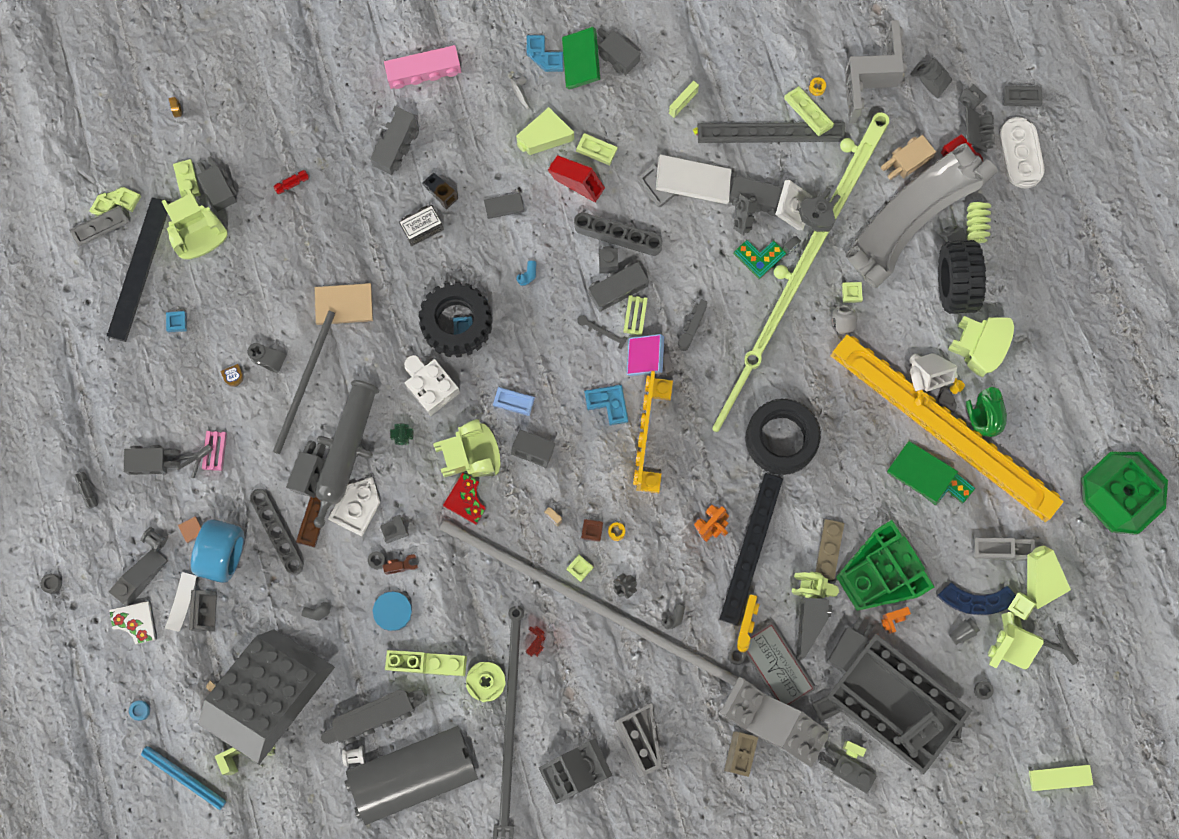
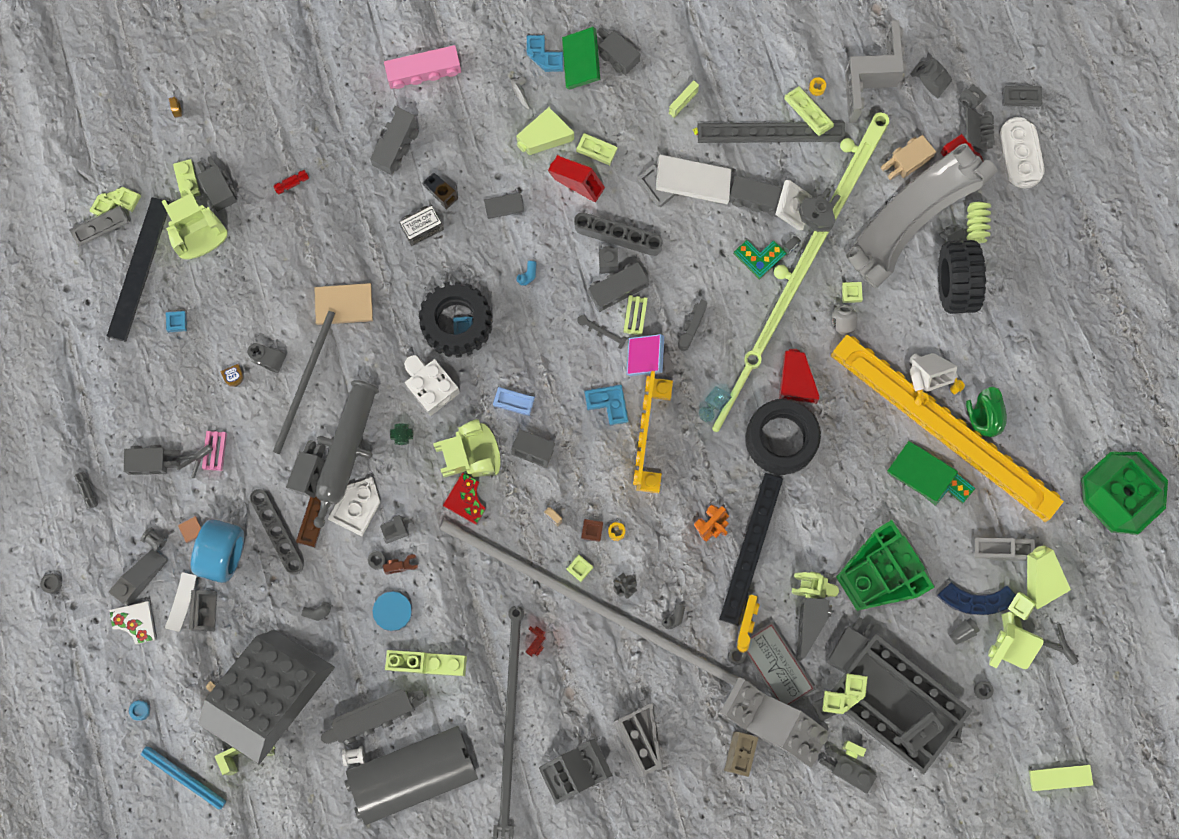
yellowish green plate [466,662,506,702] -> none
dark grey hinge [733,194,757,236] -> none
dark tan plate [815,519,844,581] -> none
orange bracket [882,607,911,634] -> none
dark grey tile [937,387,957,413] -> none
yellowish green piece [948,316,1014,377] -> none
none -> clear light blue plate [699,386,732,422]
none -> red slope [779,349,819,404]
none -> yellowish green tile [822,674,868,714]

